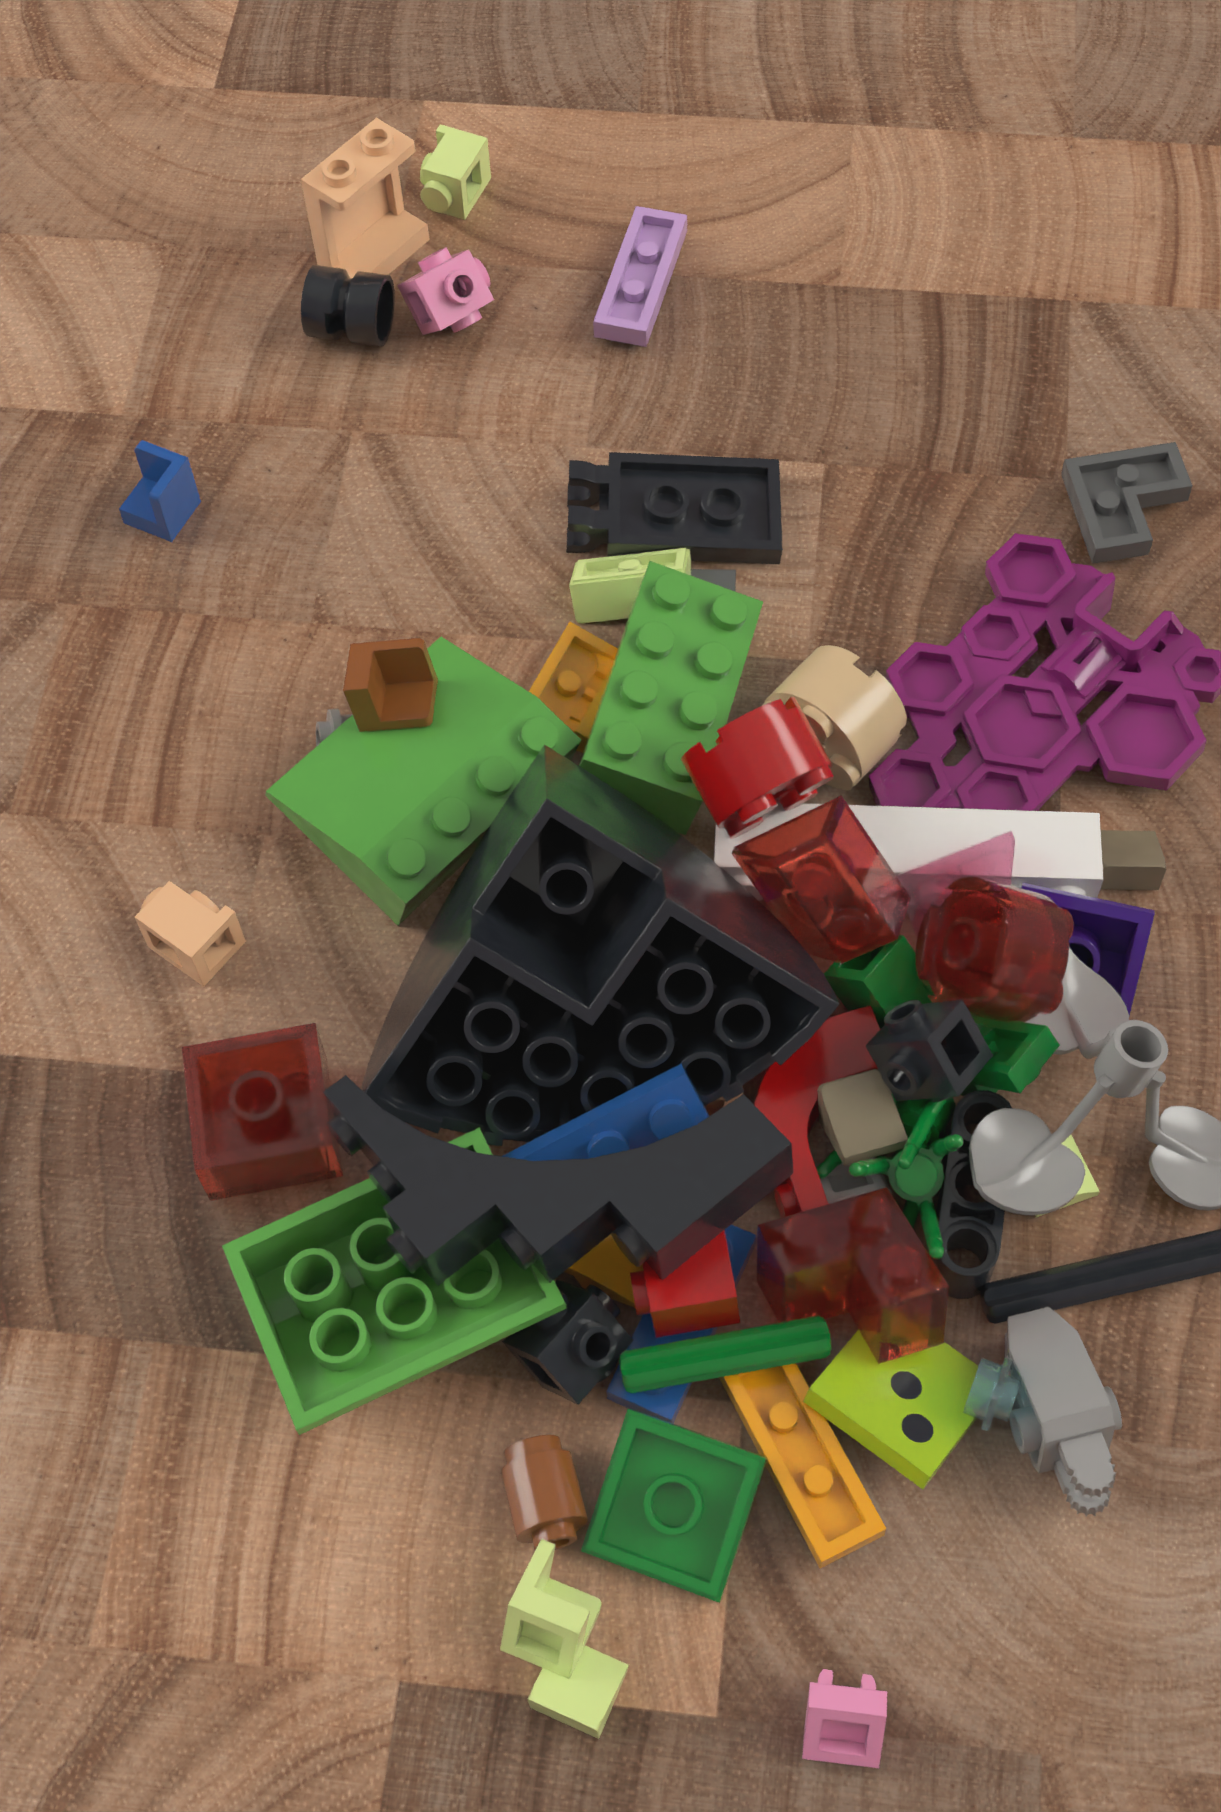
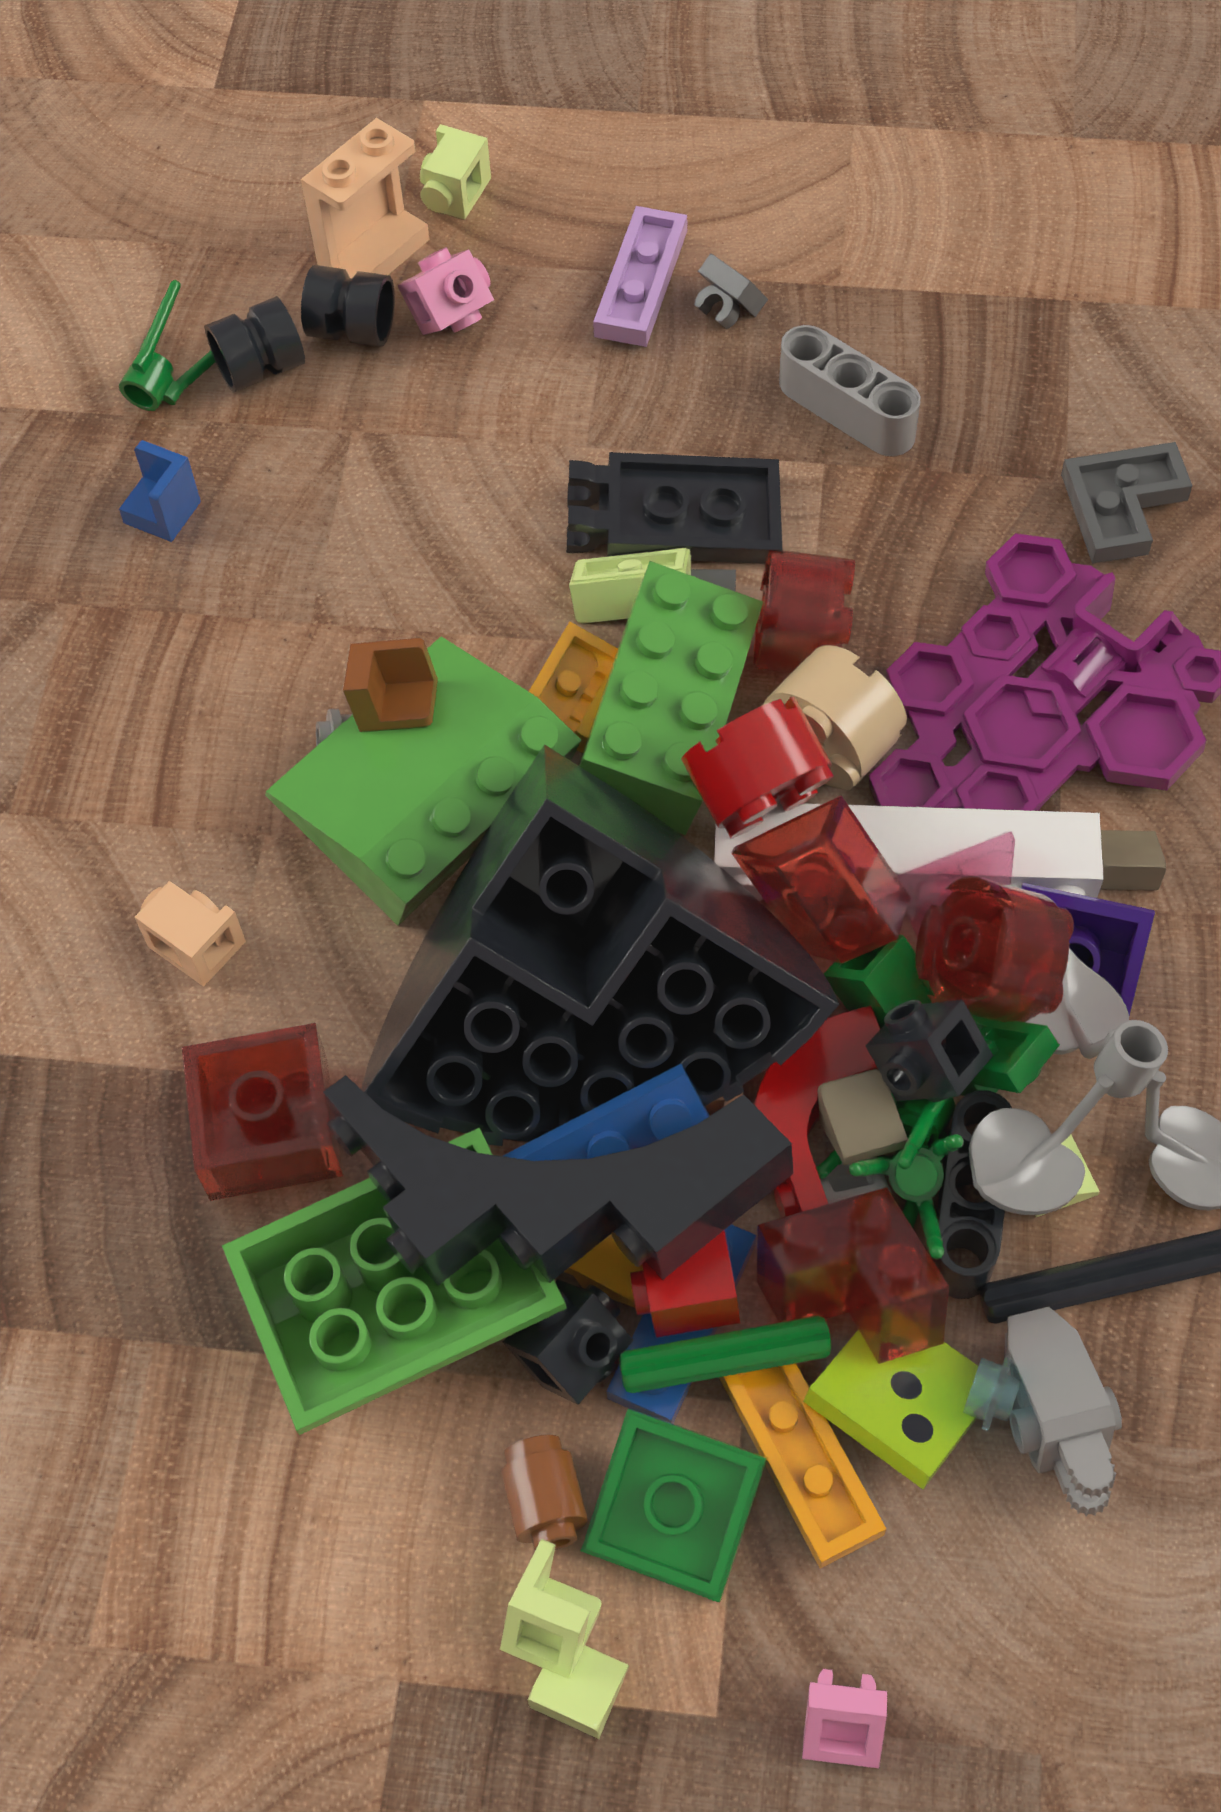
none -> green plant [119,280,216,411]
none -> black wheel [204,296,305,393]
none -> tile [694,253,768,329]
none -> clear red brick [753,550,855,673]
none -> light grey beam [779,325,921,456]

